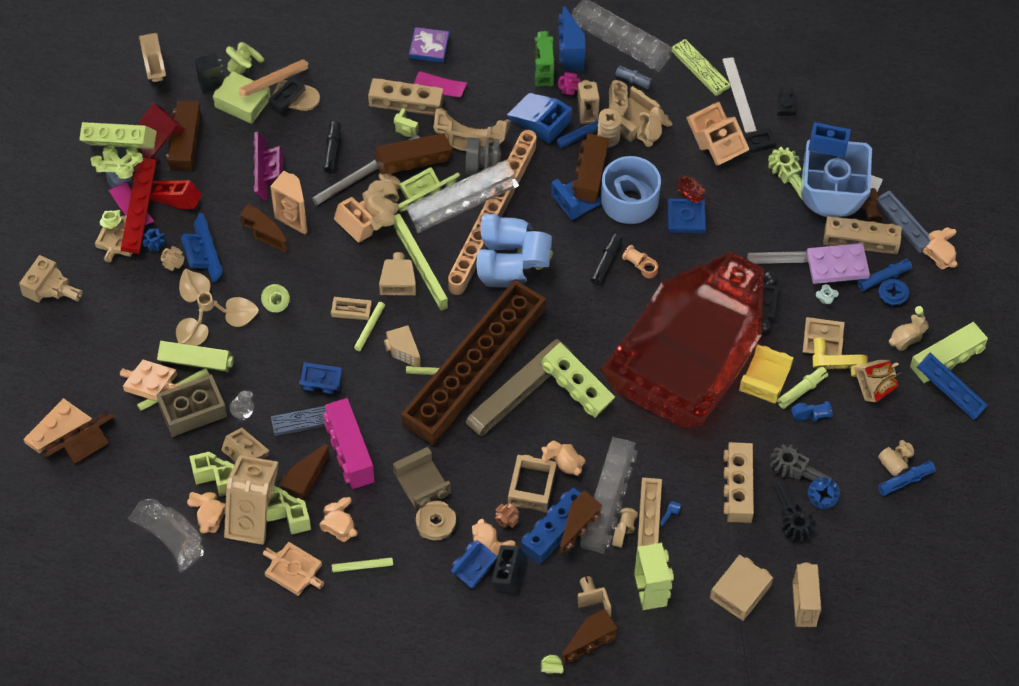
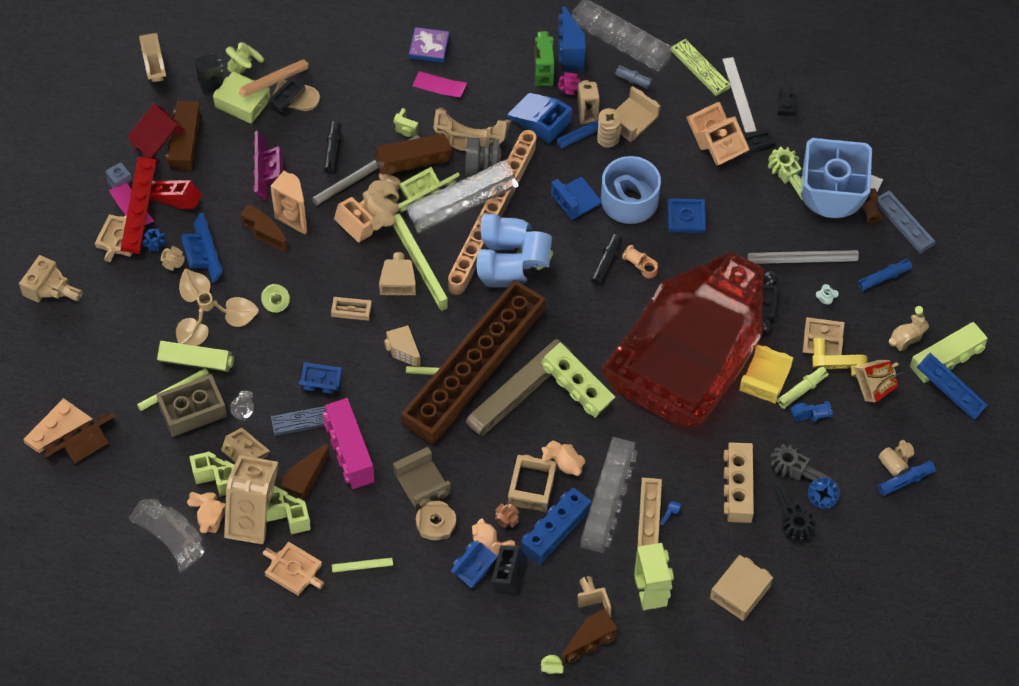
yellowish green brick [80,122,157,149] -> none
yellowish green plant [91,146,143,179] -> none
yellowish green animal [100,210,121,229] -> none
light nougat plate [120,360,180,401] -> none
light nougat animal [319,497,358,542] -> none
yellowish green bar [354,302,385,351] -> none
tan brick [368,78,444,116] -> none
reddish brown slope [559,490,603,554] -> none
reddish brown brick [571,133,609,204] -> none
tan beam [609,80,628,116] -> none
tan connector [612,508,638,547] -> none
tan animal [637,107,672,147] -> none
clear red plate [677,176,705,203] -> none
tan window [792,563,821,627] -> none
lavender plate [807,243,870,284] -> none
blue brick [808,122,851,157] -> none
tan brick [823,216,902,255] -> none
blue gear [878,279,909,306] -> none
light nougat animal [923,227,957,269] -> none

